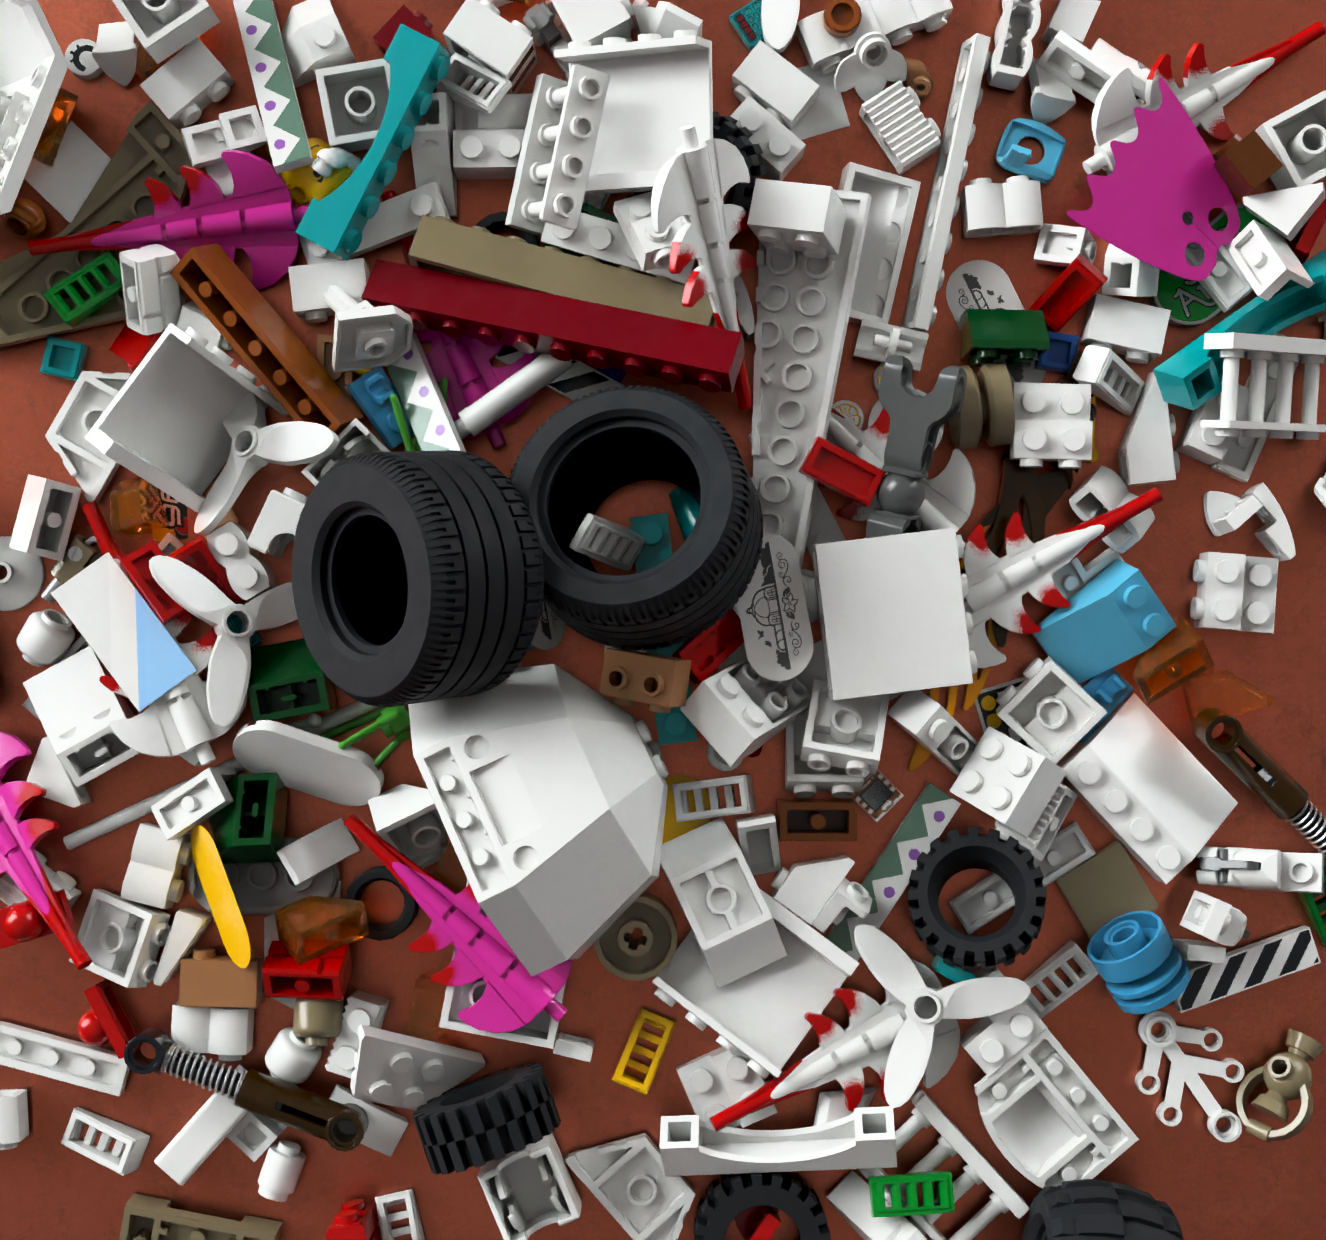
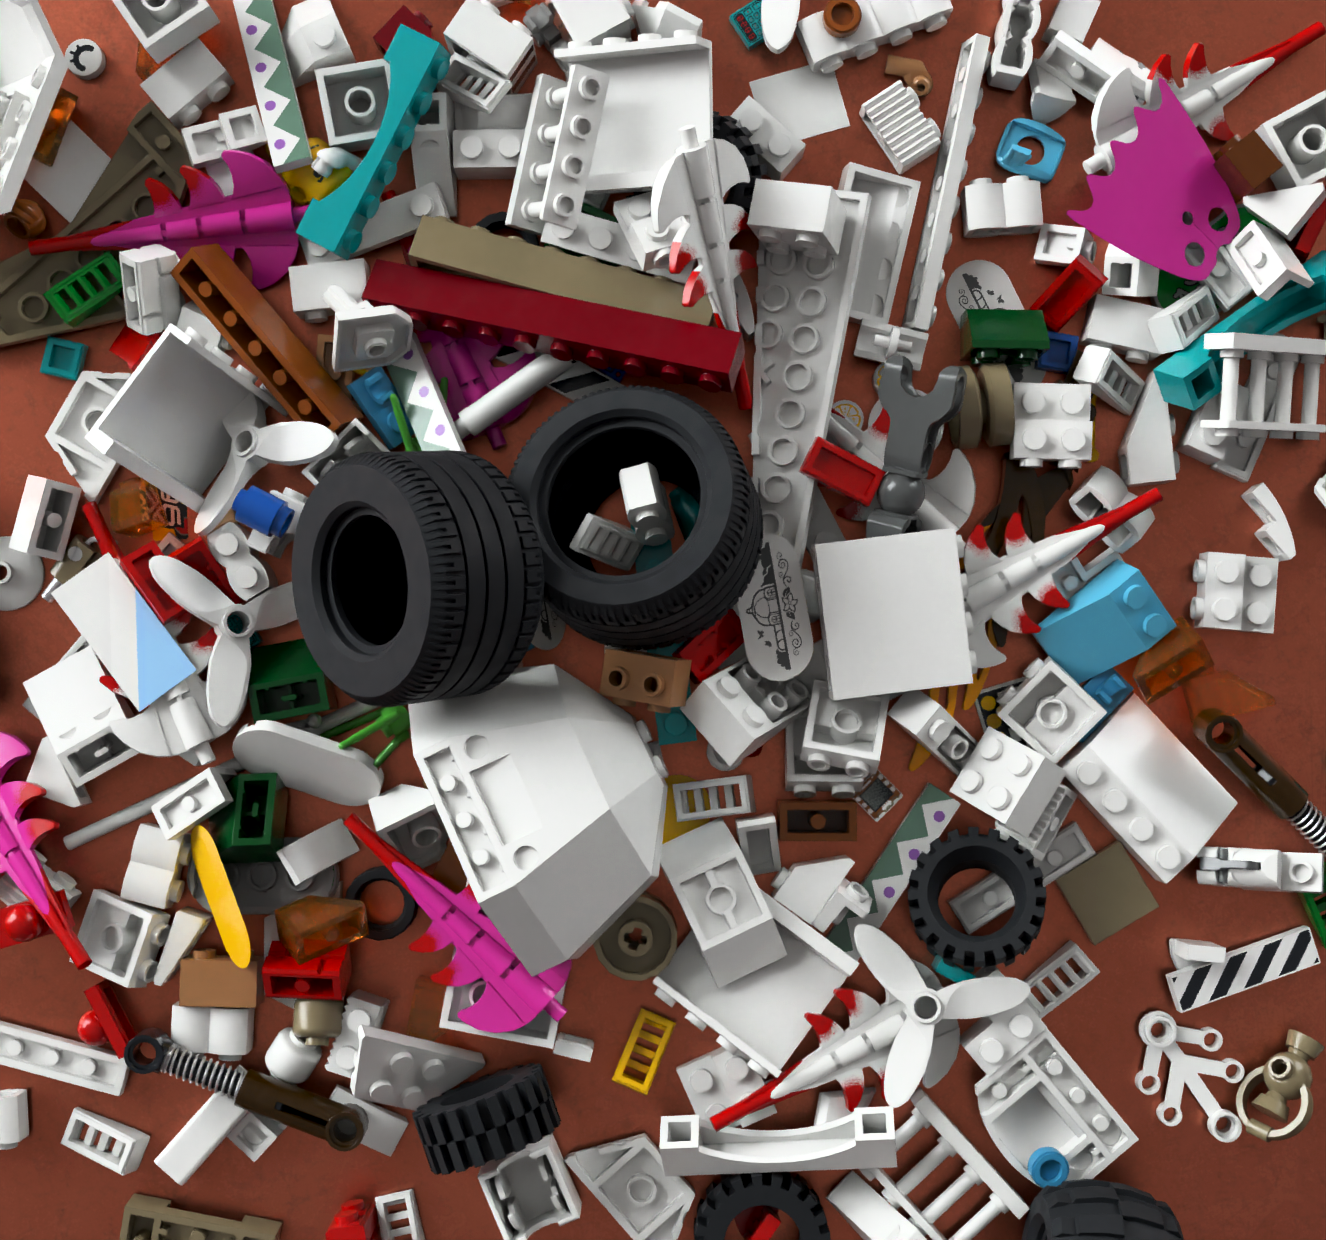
white head [16,609,75,667] -> none
white tile [92,21,139,86] -> none
white brick [257,1140,306,1202] -> none
white brick [732,40,820,131] -> none
white plate [834,32,907,102] -> none
green slope [868,1170,955,1218] -> none
dark azure wheel [1087,910,1191,1015] -> none
white plate [1179,890,1250,946] -> none
white tile [1203,491,1263,537] -> none
none -> blue brick [232,485,295,538]
none -> white brick [619,462,675,546]
none -> dark azure tile [1028,1147,1069,1188]
none -> white slope [1147,284,1220,354]

